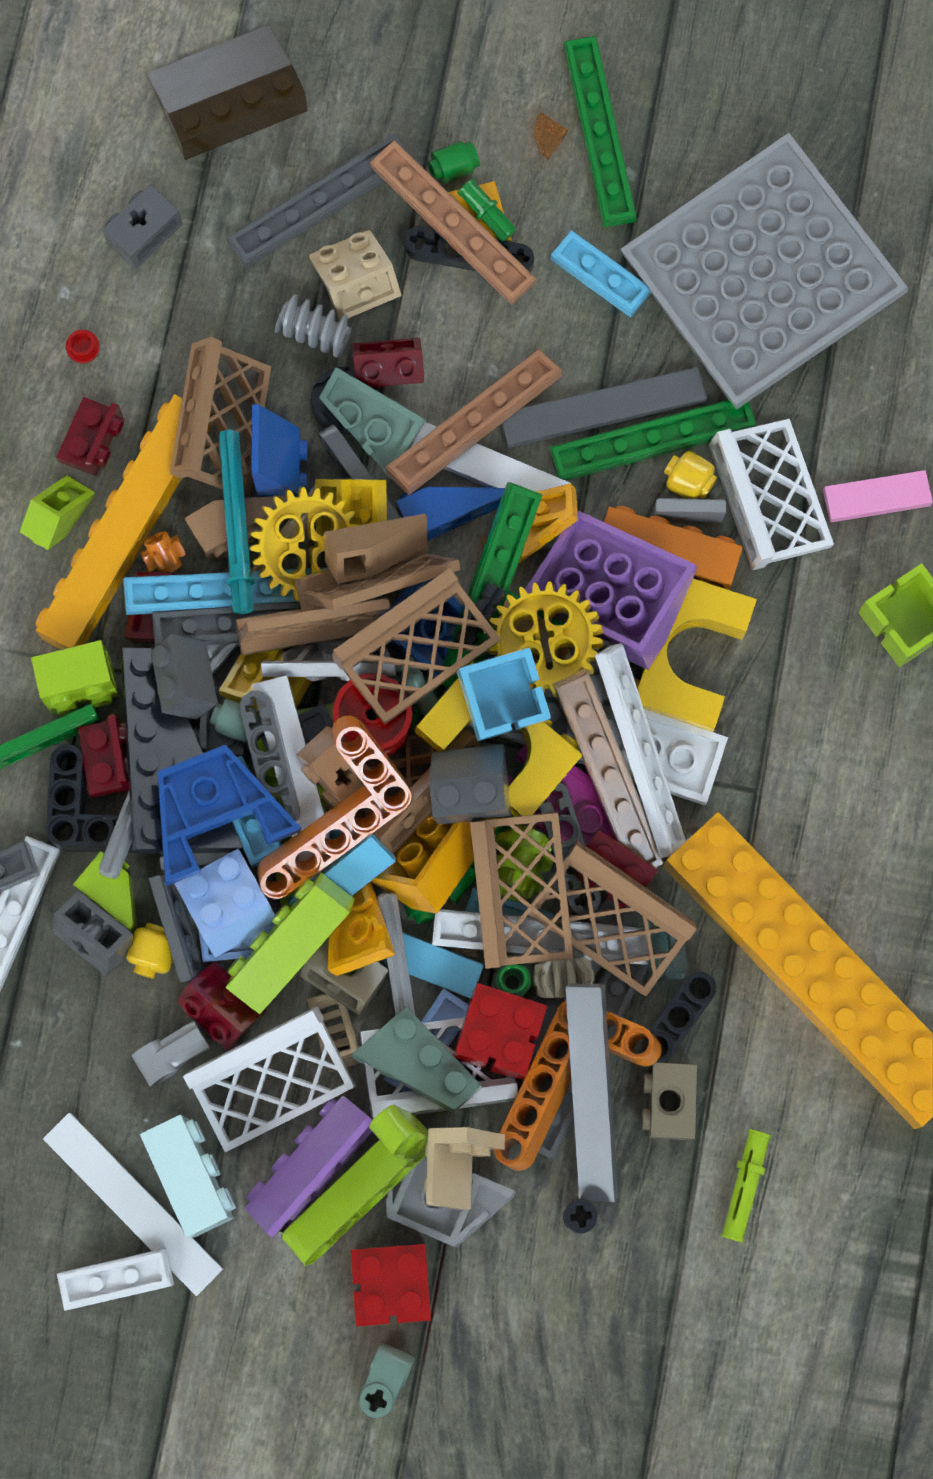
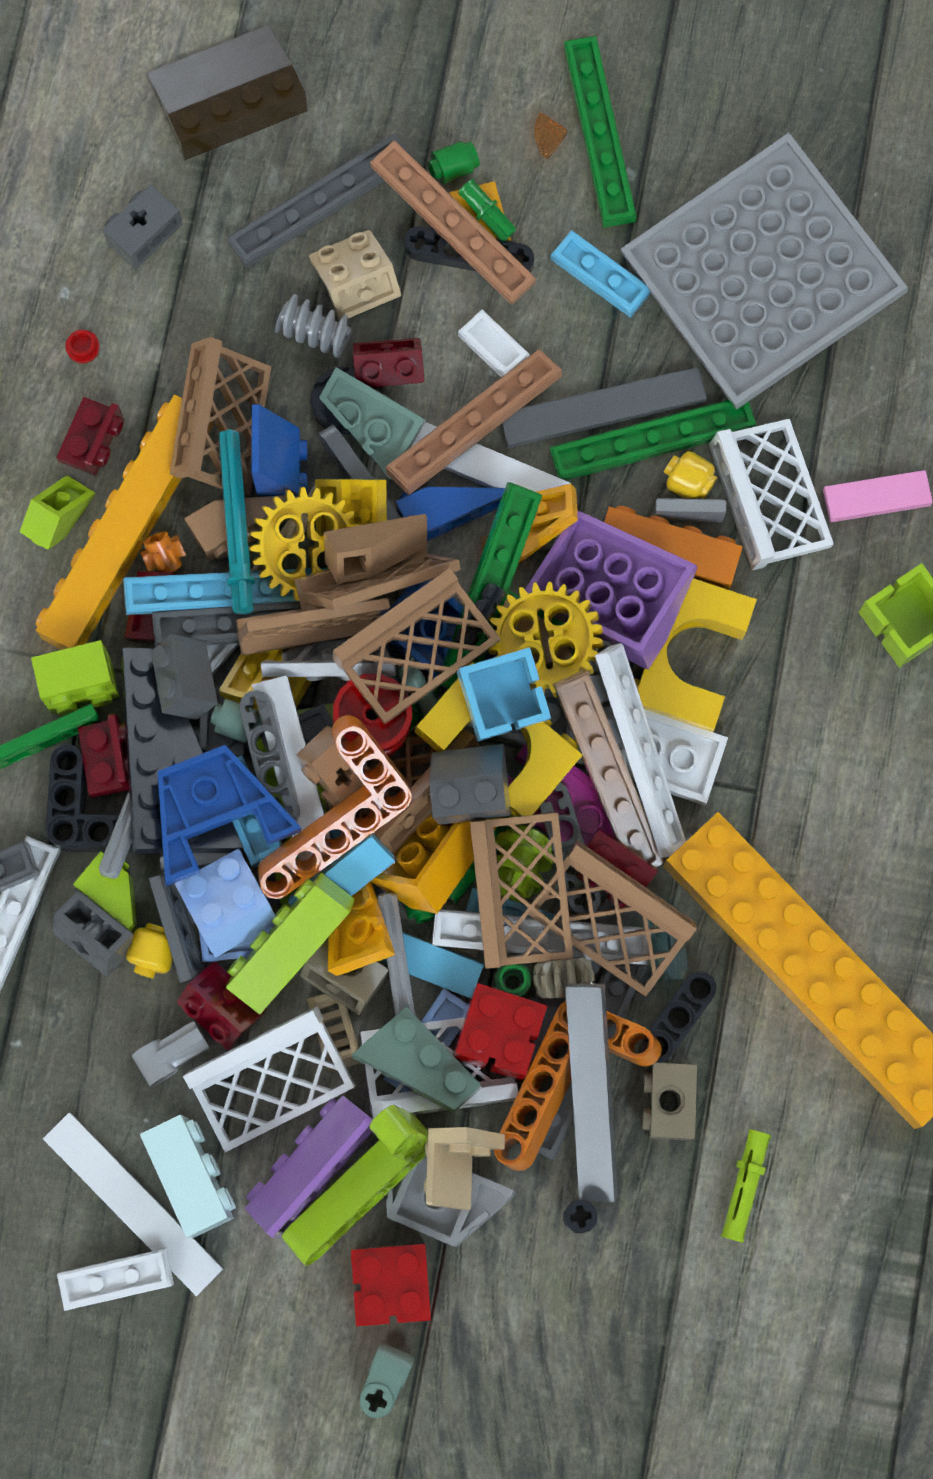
none -> white tile [458,310,530,378]

